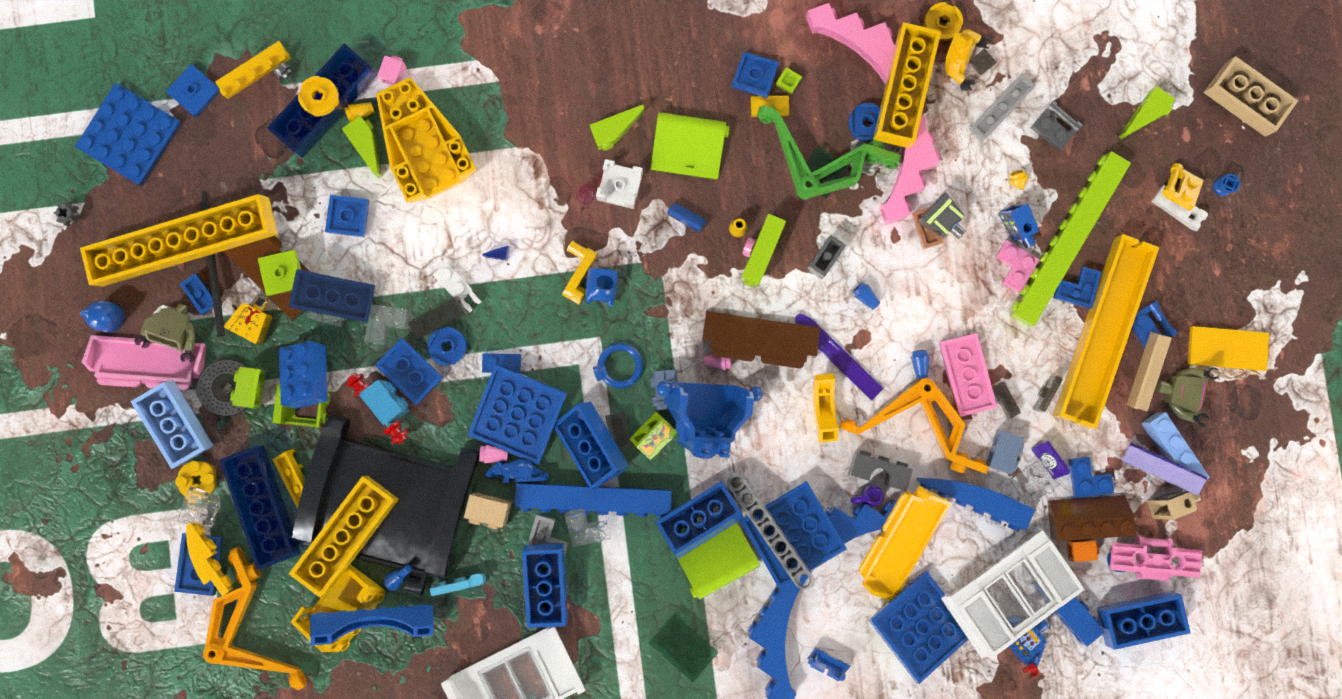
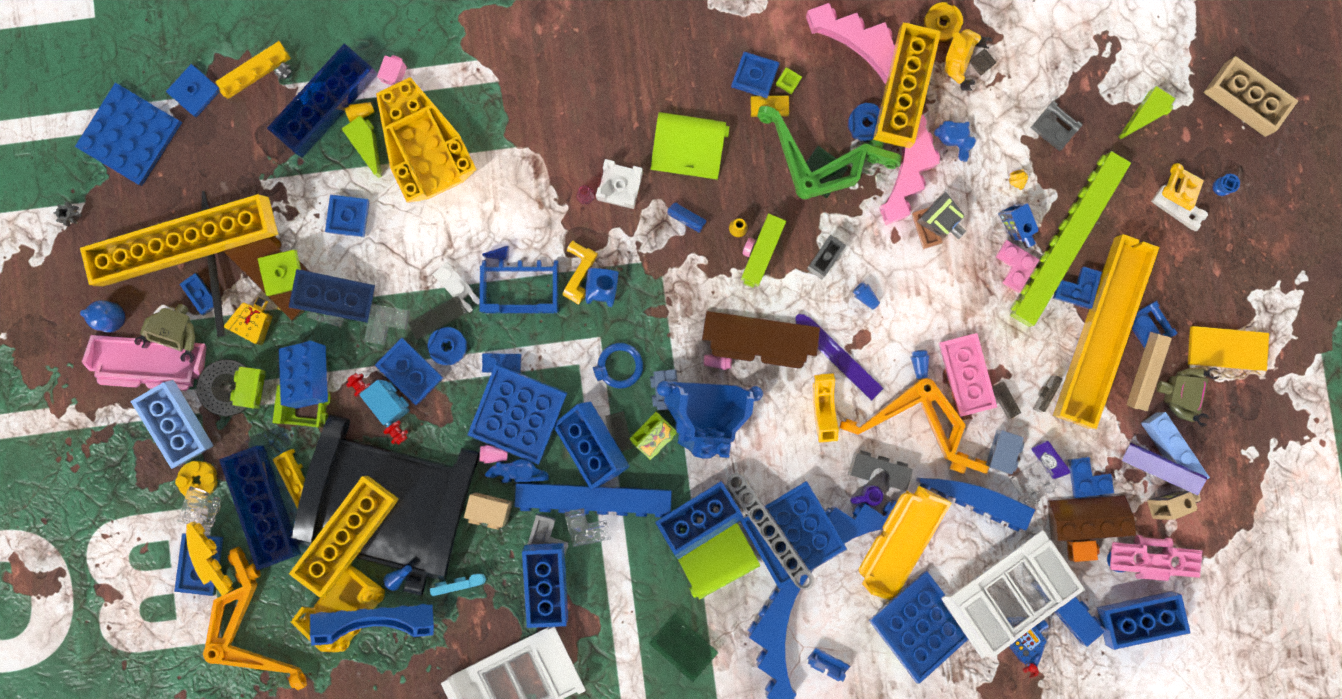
yellow plate [298,76,339,117] -> none
lime slope [590,105,645,151] -> none
light grey plate [969,74,1036,142] -> none
none -> blue hinge [479,260,559,313]
none -> blue animal [934,121,976,162]

